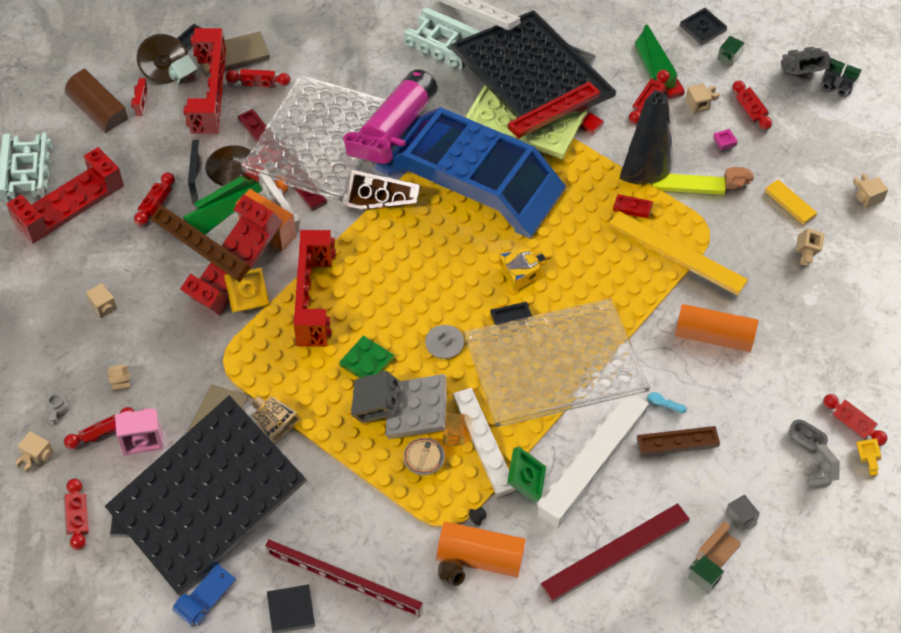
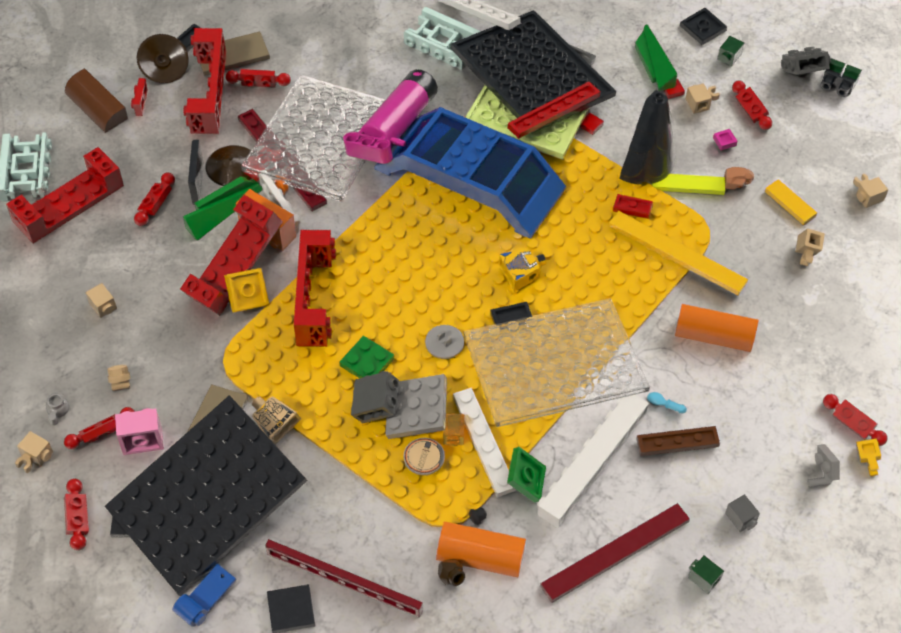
reddish brown plate [150,205,251,283] -> none
light aqua brick [169,55,198,84] -> none
wedge [344,170,421,209] -> none
red plate [628,70,670,124] -> none
medium nougat panel [696,521,741,568] -> none
dark grey plate [789,419,828,452] -> none

